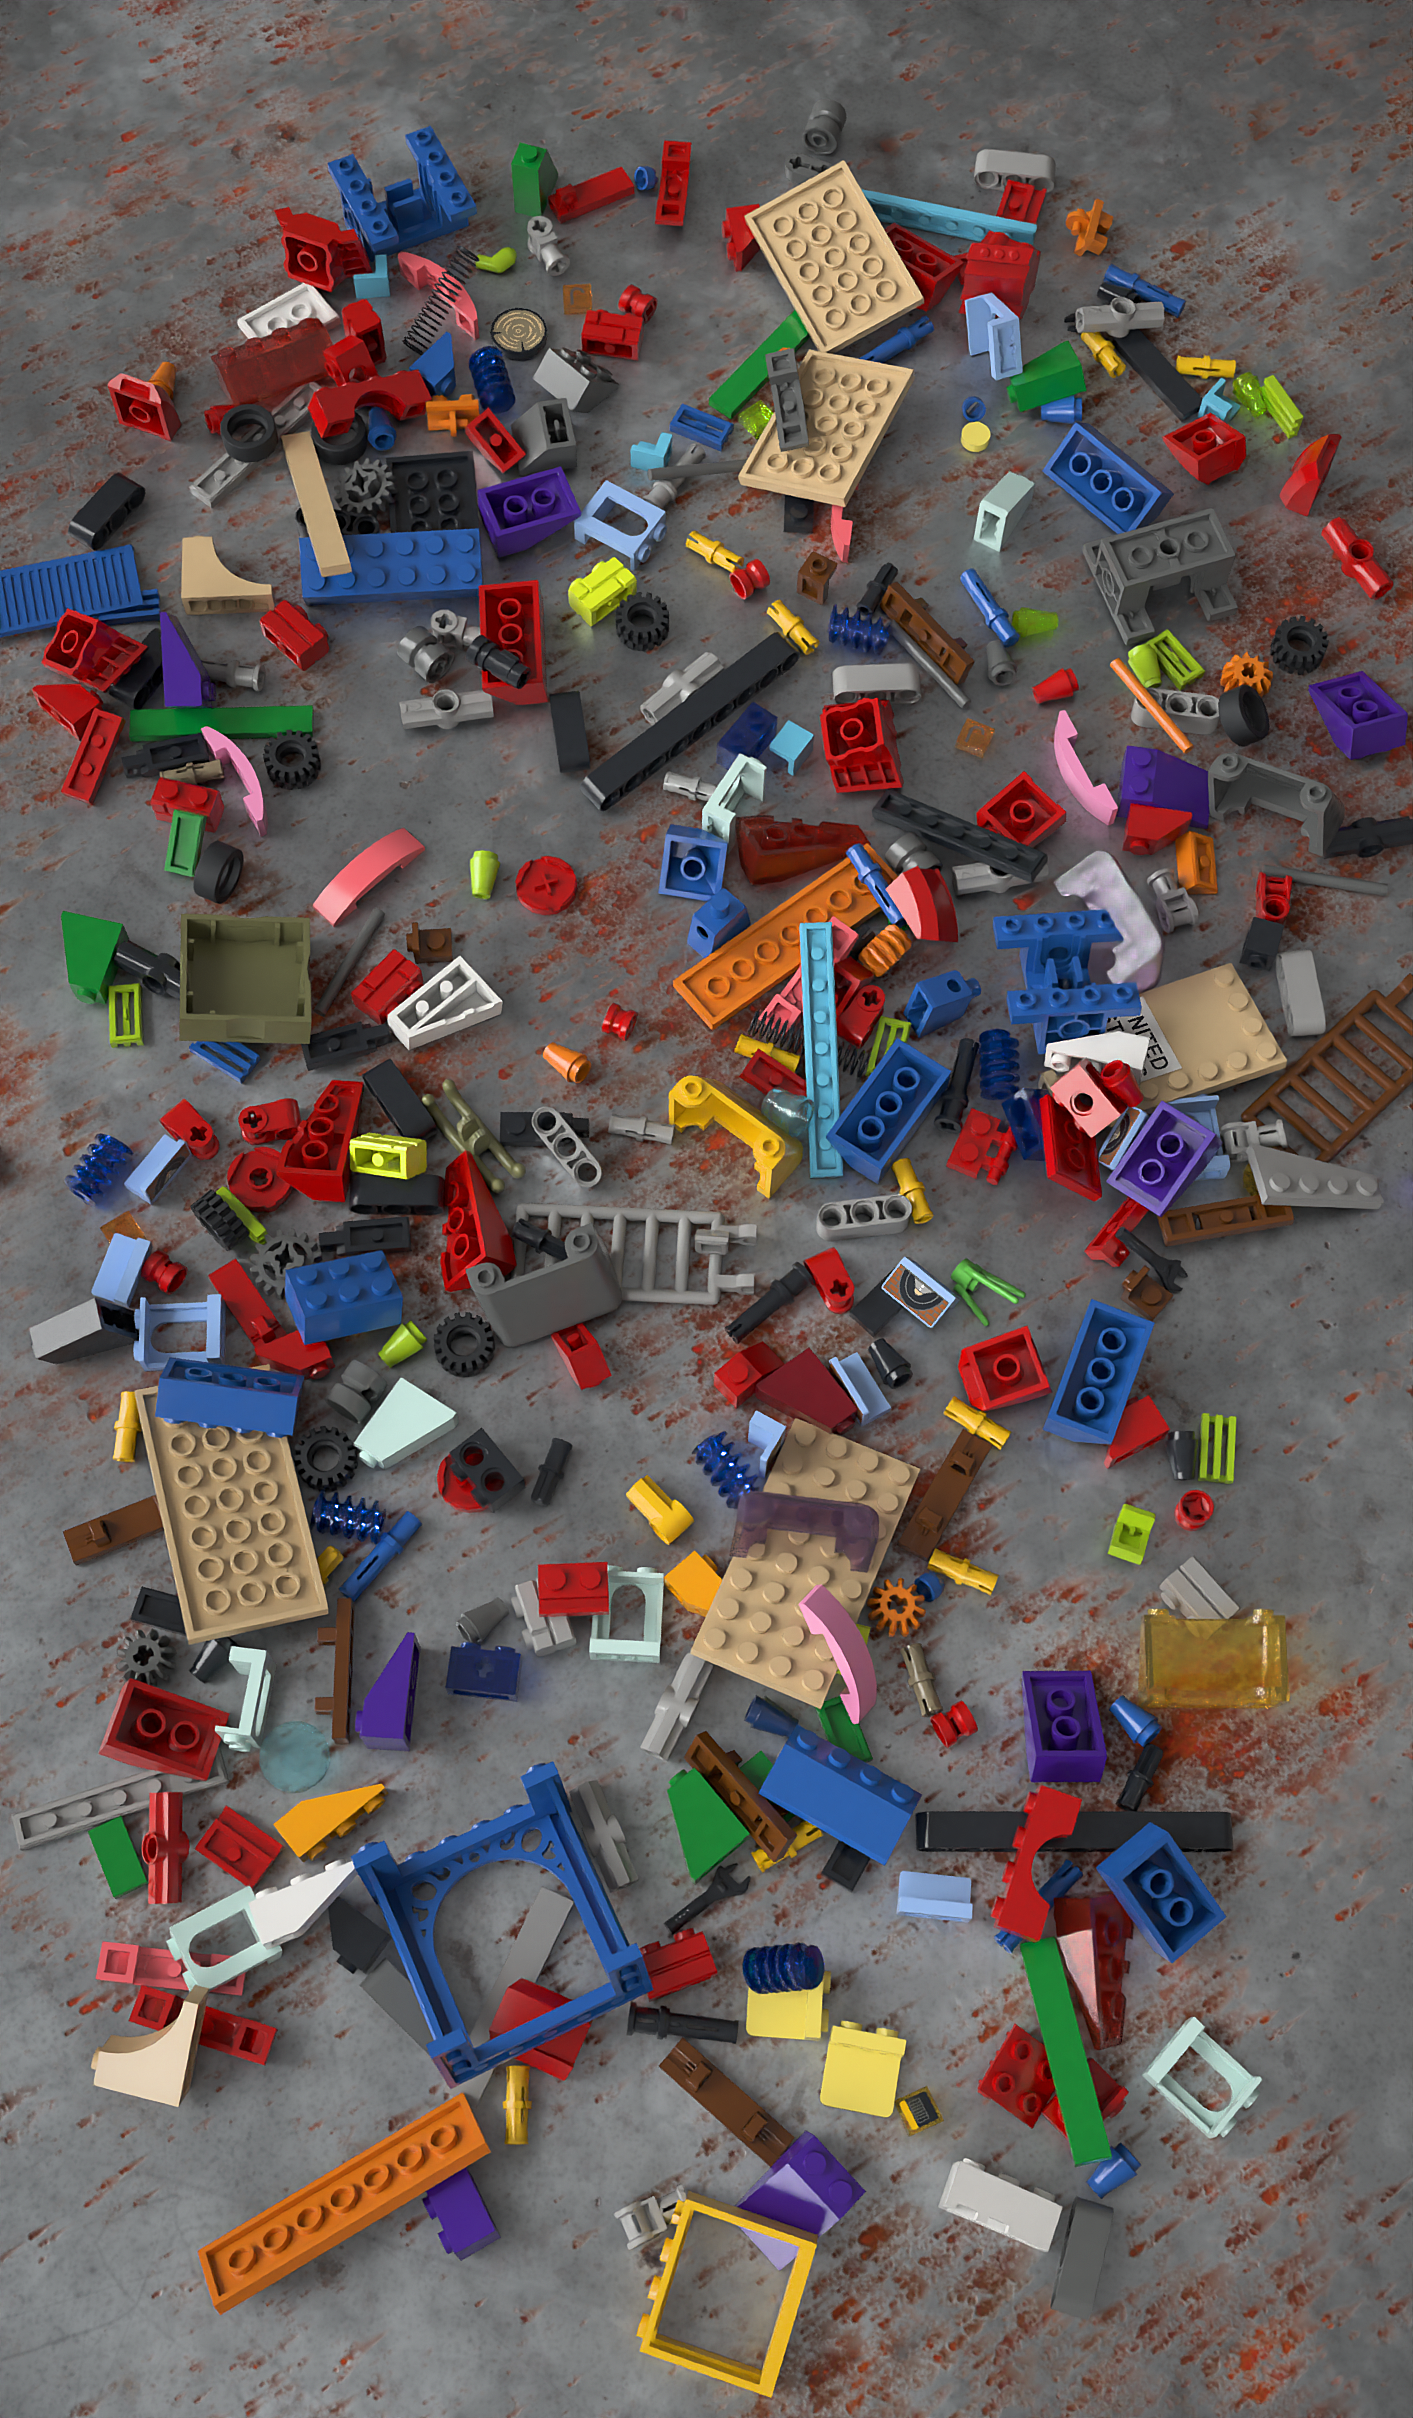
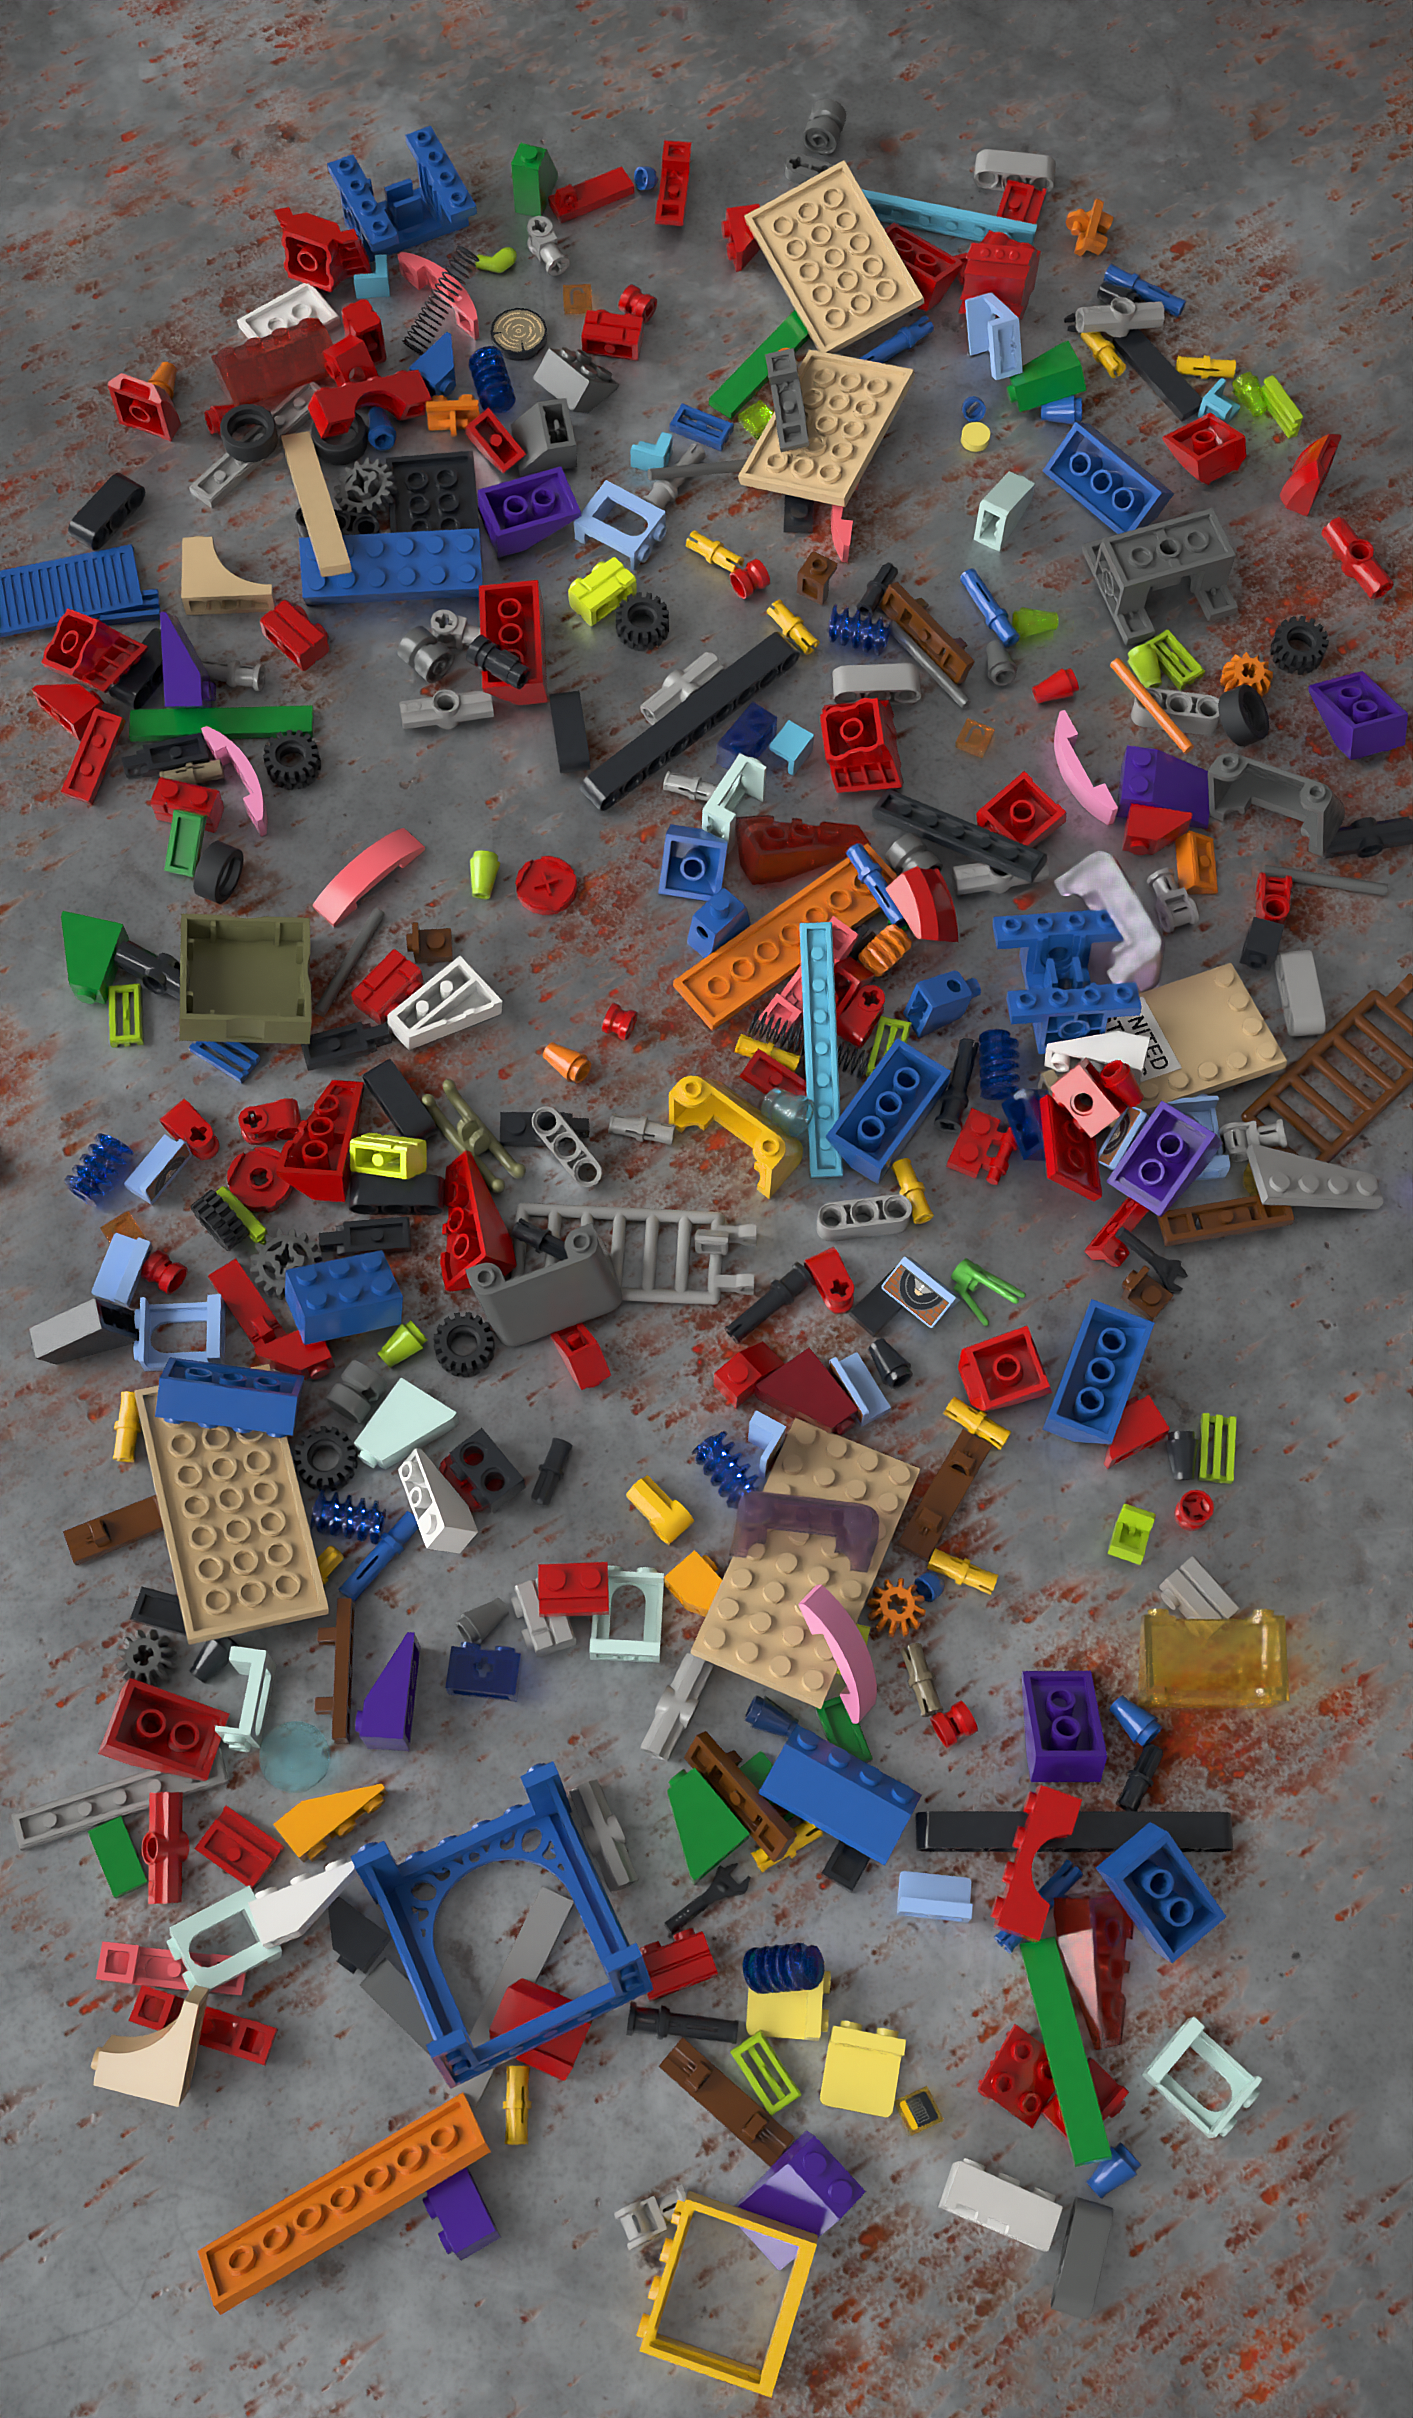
none -> white slope [398,1448,478,1554]
none -> lime tile [730,2029,802,2116]

